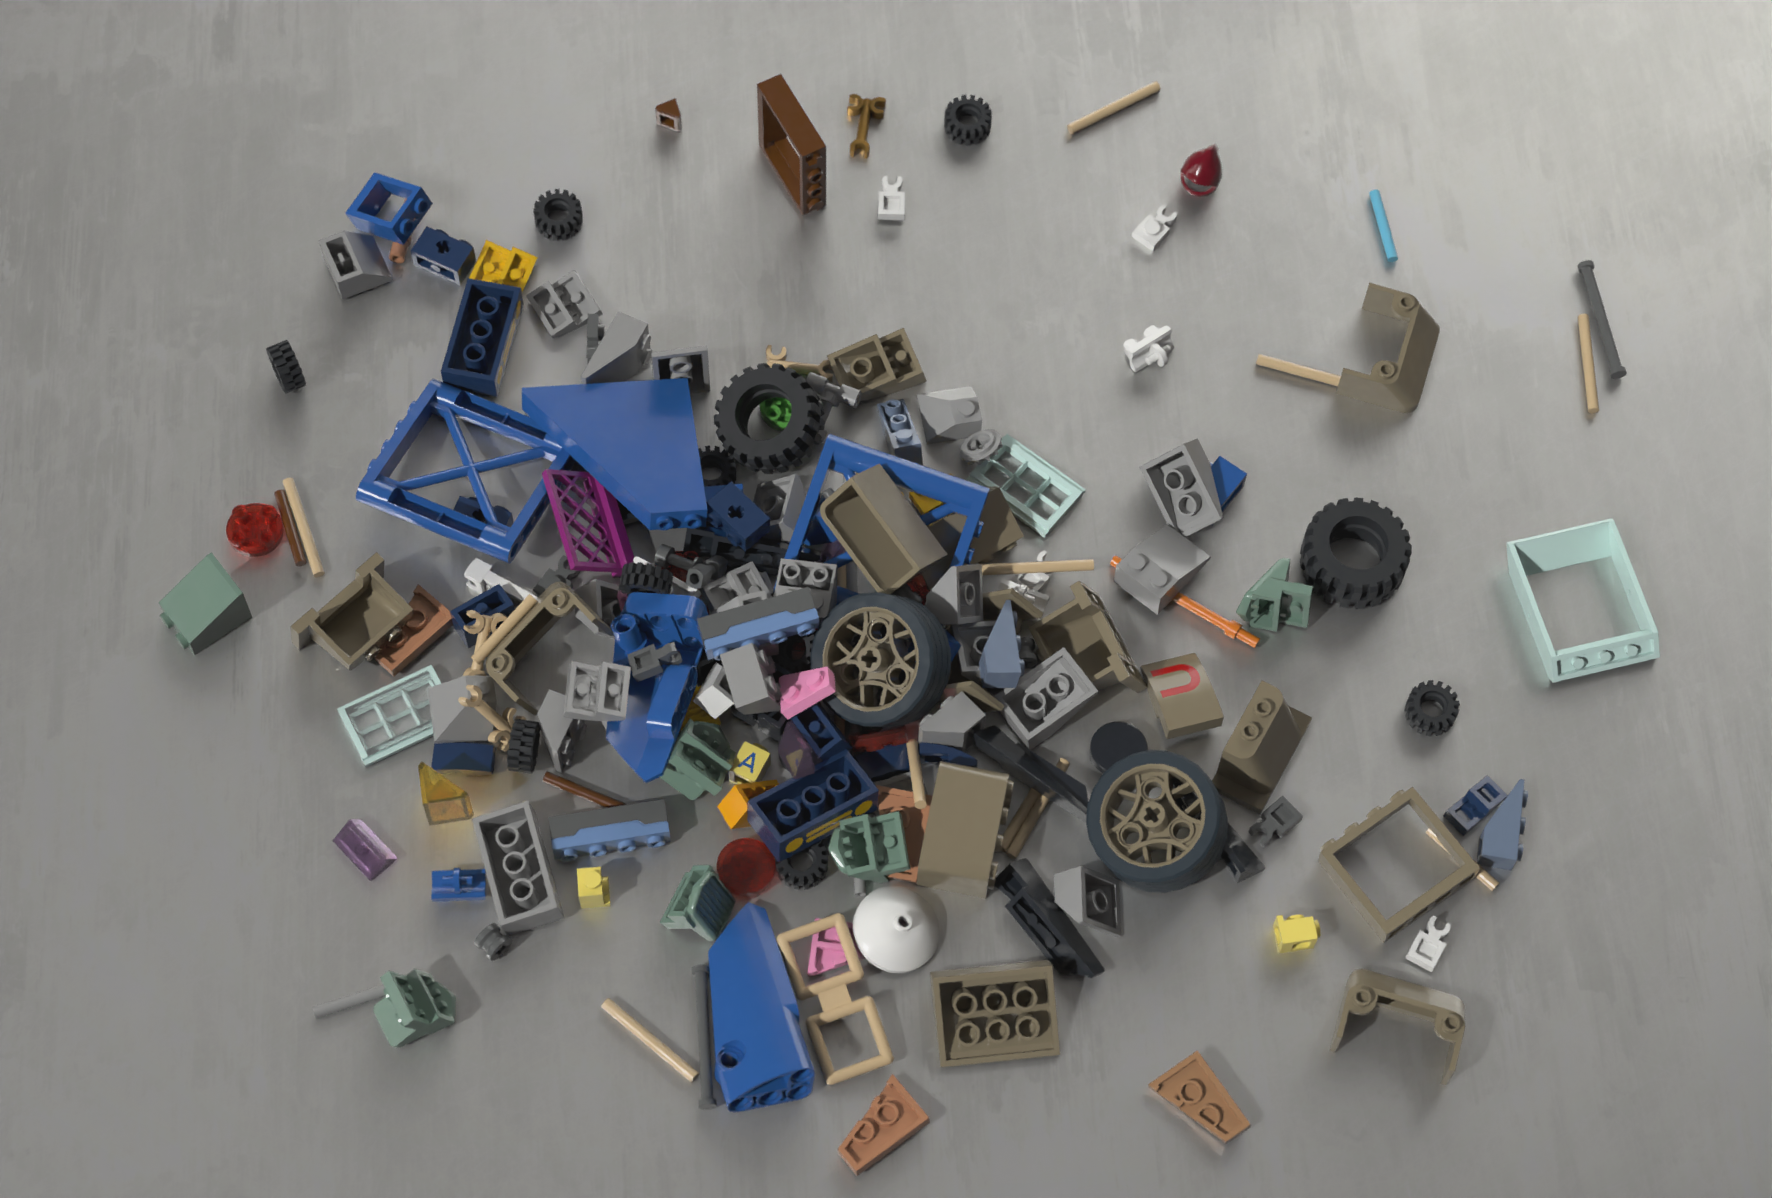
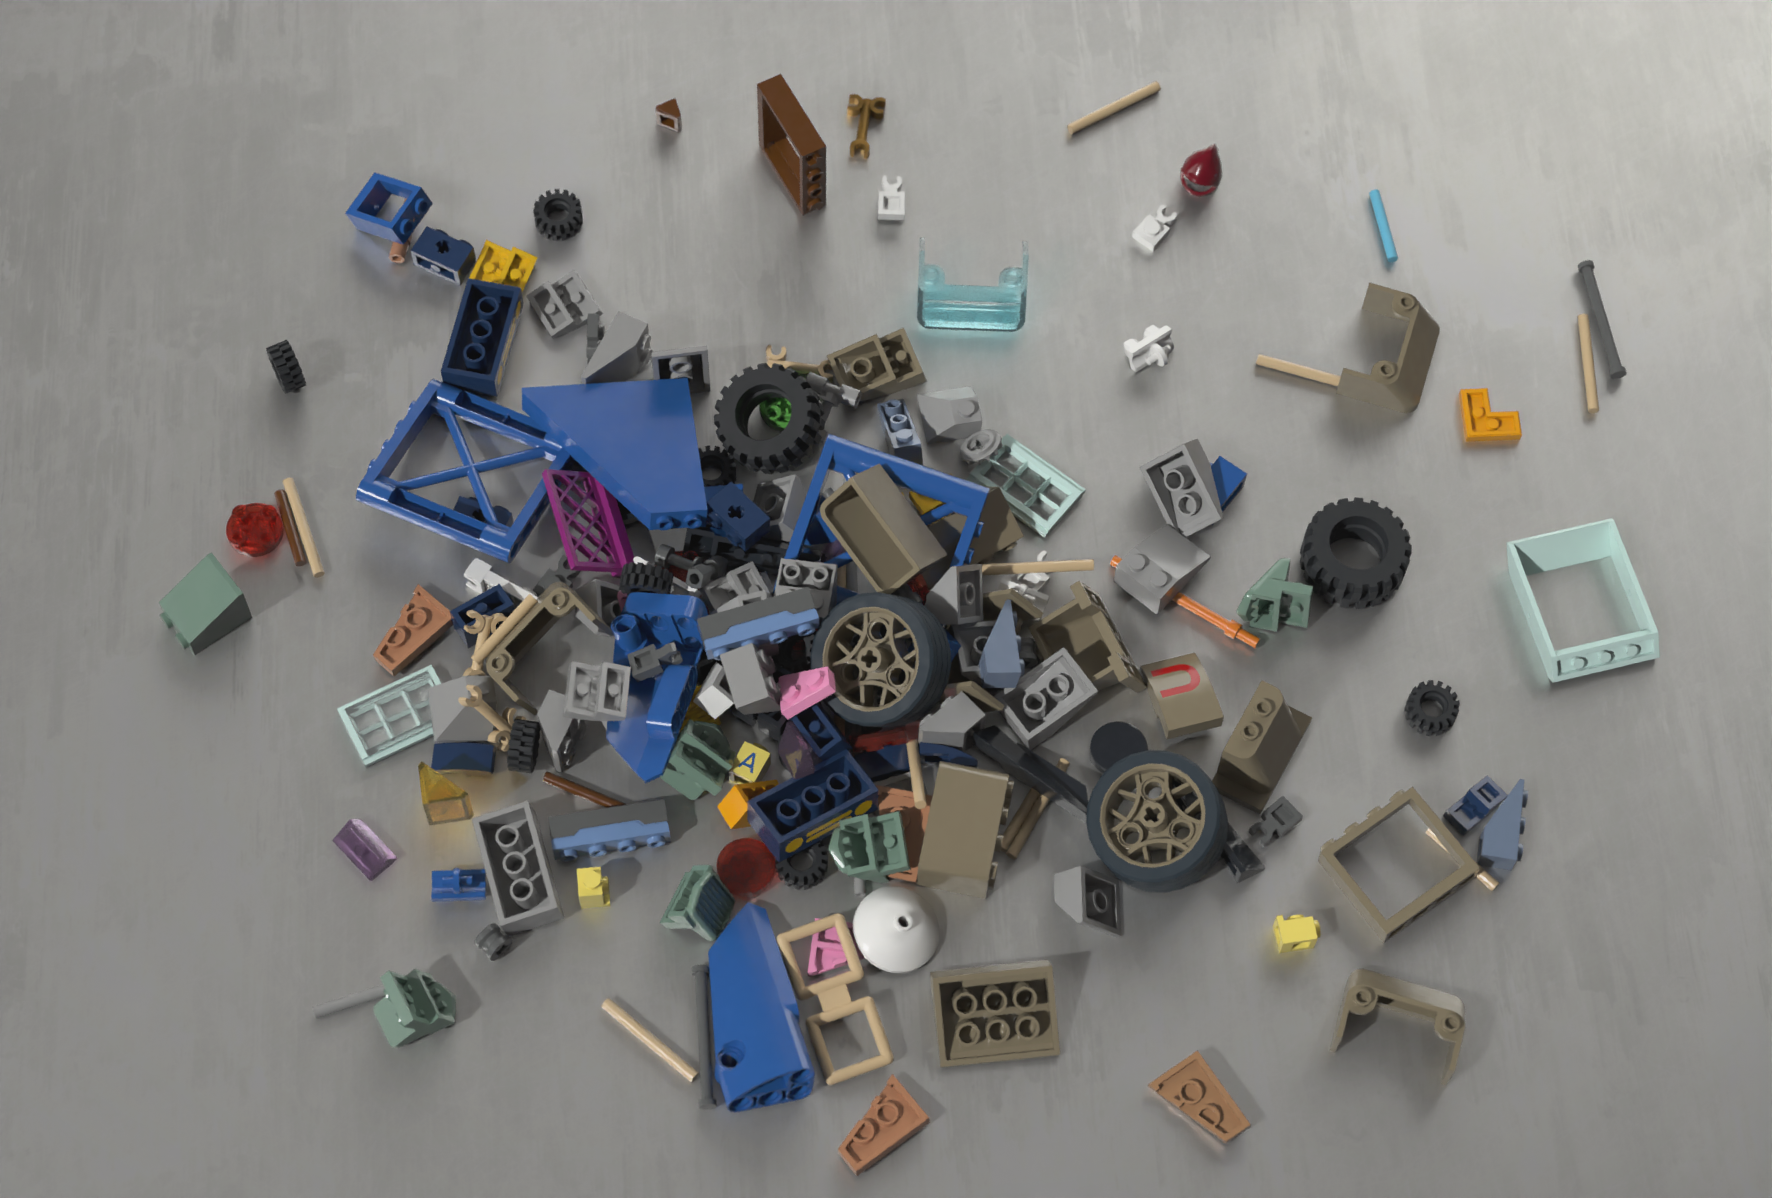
dark tan windscreen [291,552,413,670] -> none
light grey slope [319,231,393,299] -> none
black tyre [944,95,992,146] -> none
black wedge [995,858,1105,978] -> none
white plate [1405,916,1451,972] -> none
none -> clear light blue windscreen [917,237,1029,332]
none -> light orange tile [1459,388,1522,442]

